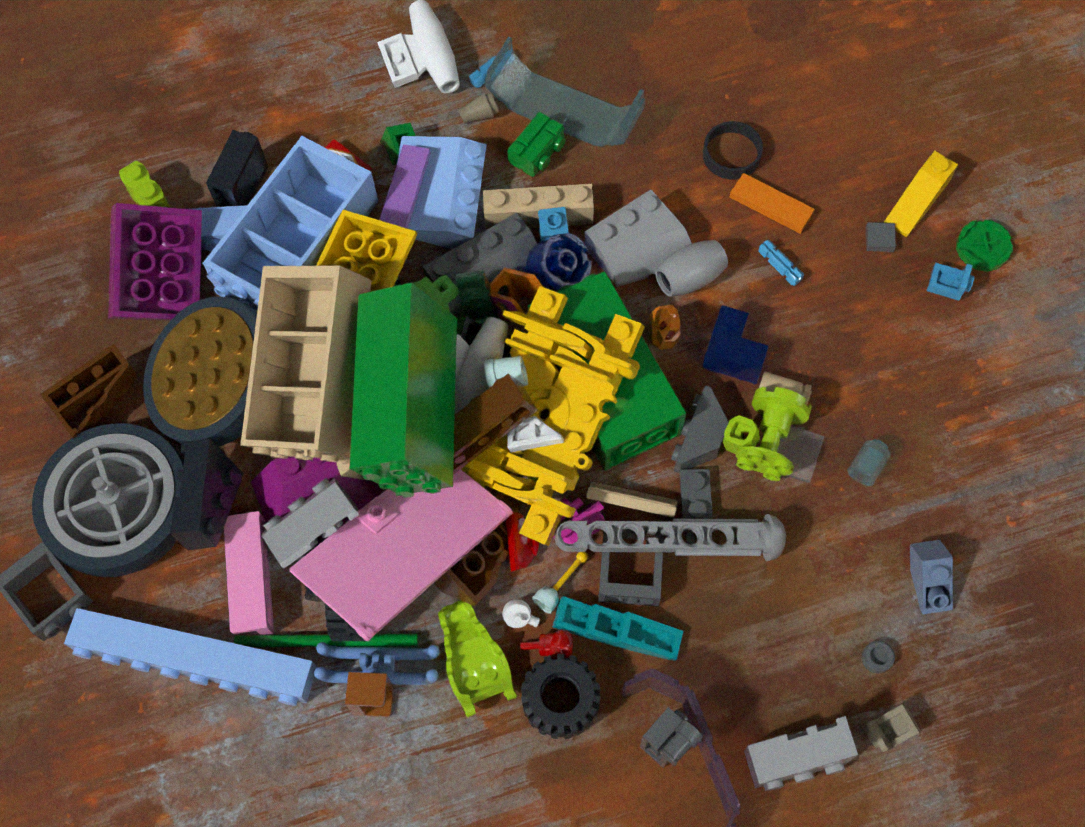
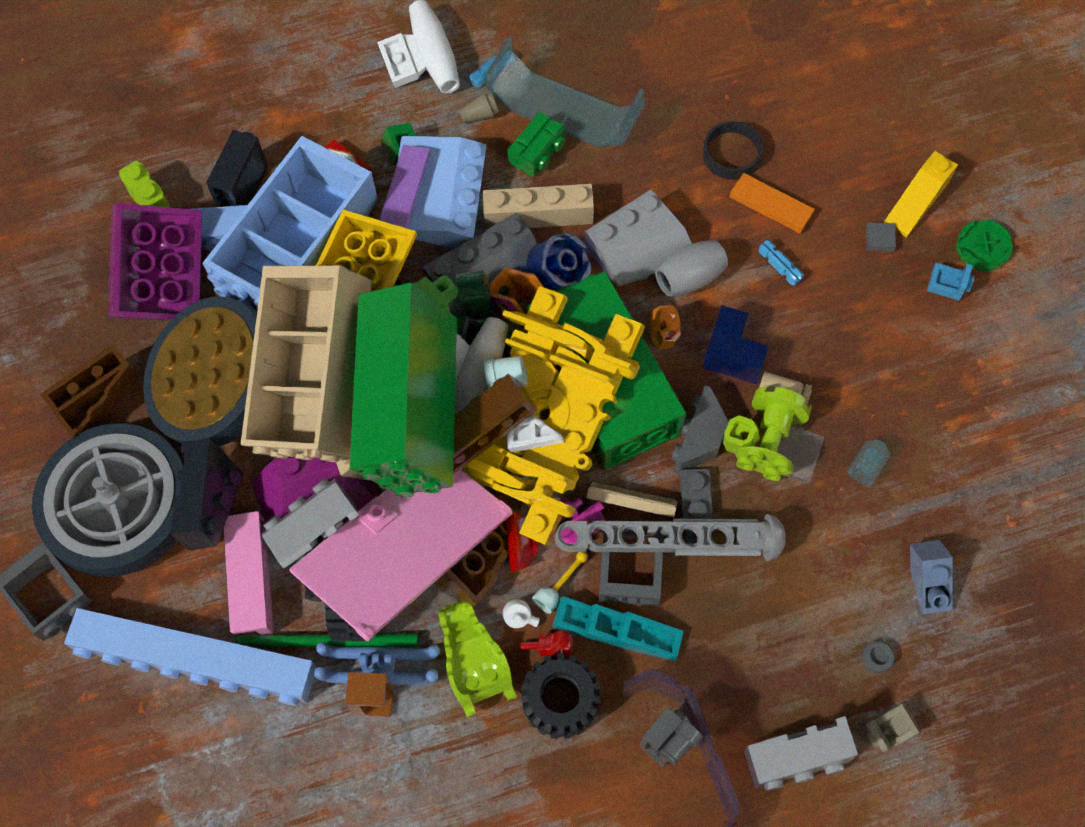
dark azure bracket [538,207,569,247] -> none

